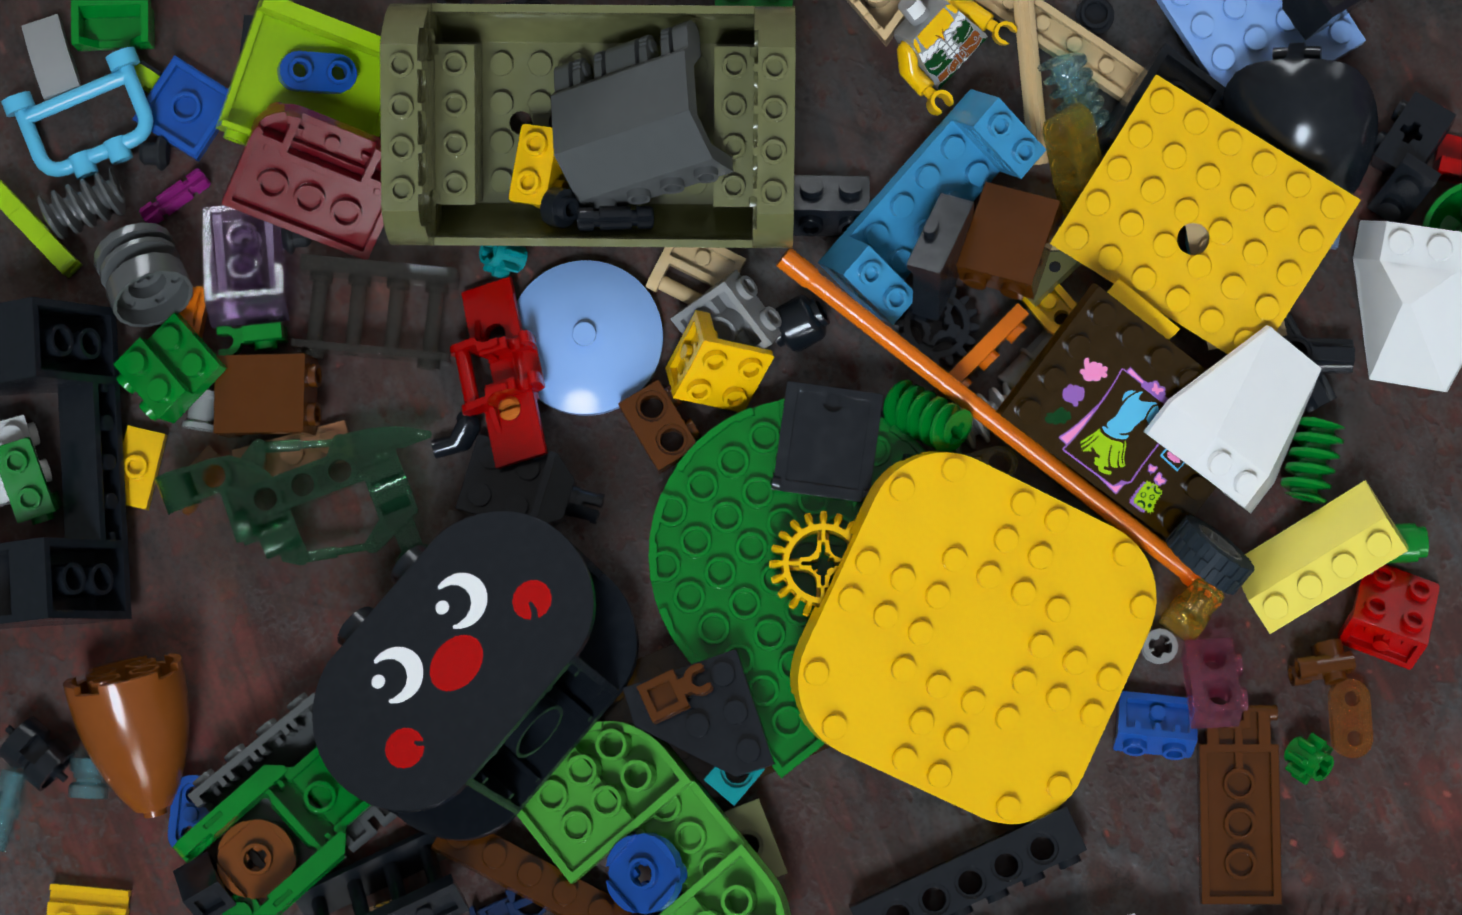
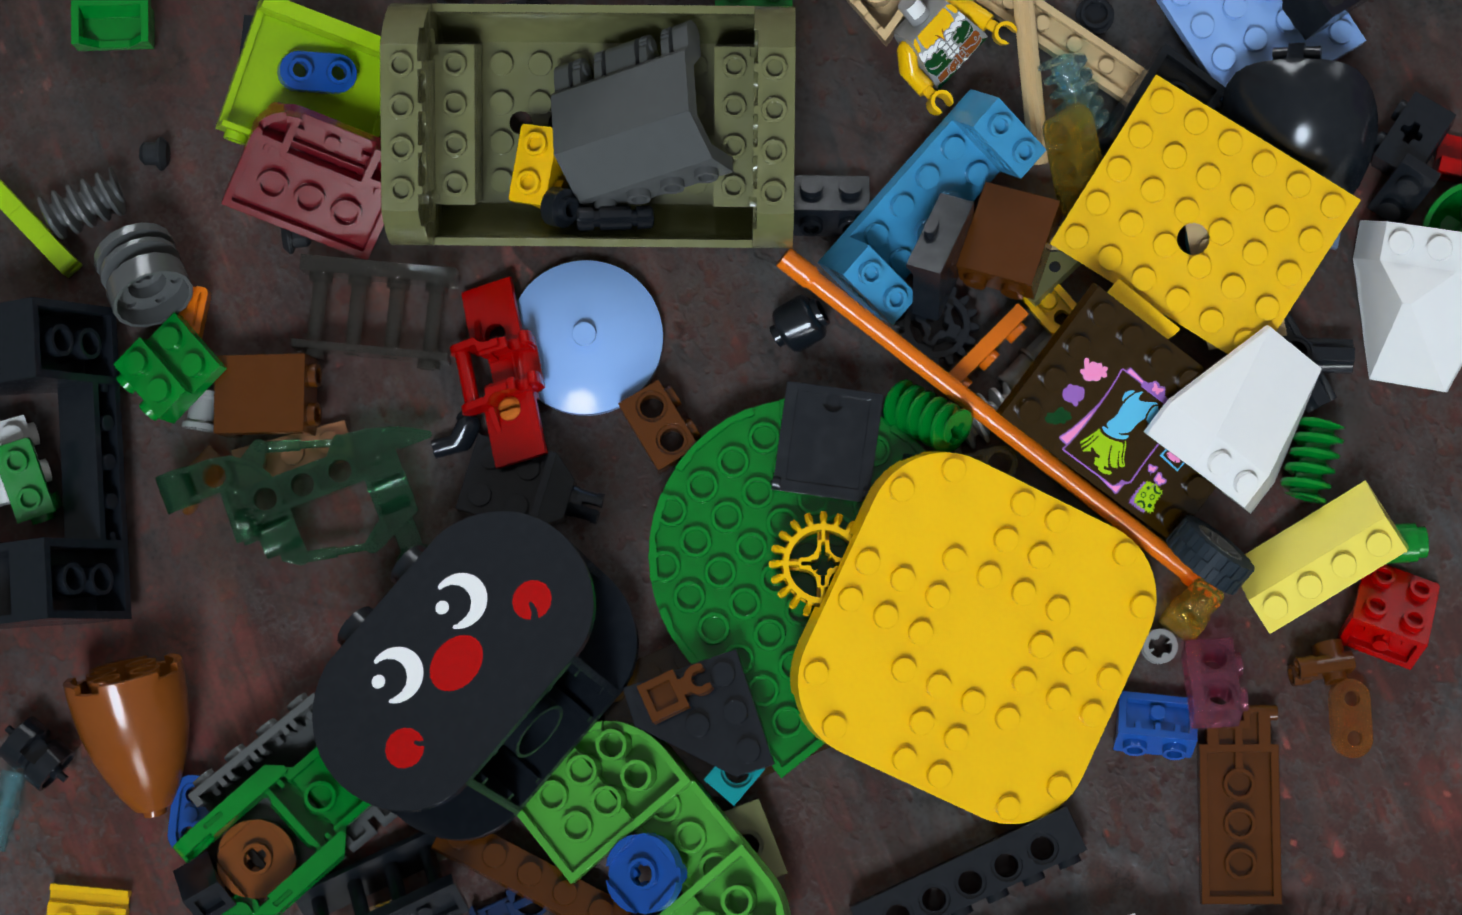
medium azure bar [1,47,154,180] -> none
light grey slope [21,14,81,101] -> none
clear light blue wheel [67,758,108,799] -> none
yellow plate [123,425,168,511] -> none
blue tile [132,55,228,162] -> none
lime piece [134,59,162,93] -> none
magenta axle [139,168,210,224] -> none
clear purple slope [202,205,290,328] -> none
green plate [216,322,288,355] -> none
teal gear [479,246,528,279] -> none
tan plate [646,247,746,304] -> none
yellow bracket [665,310,774,412] -> none
light grey plate [671,269,782,349] -> none
green gear [1284,733,1334,785] -> none

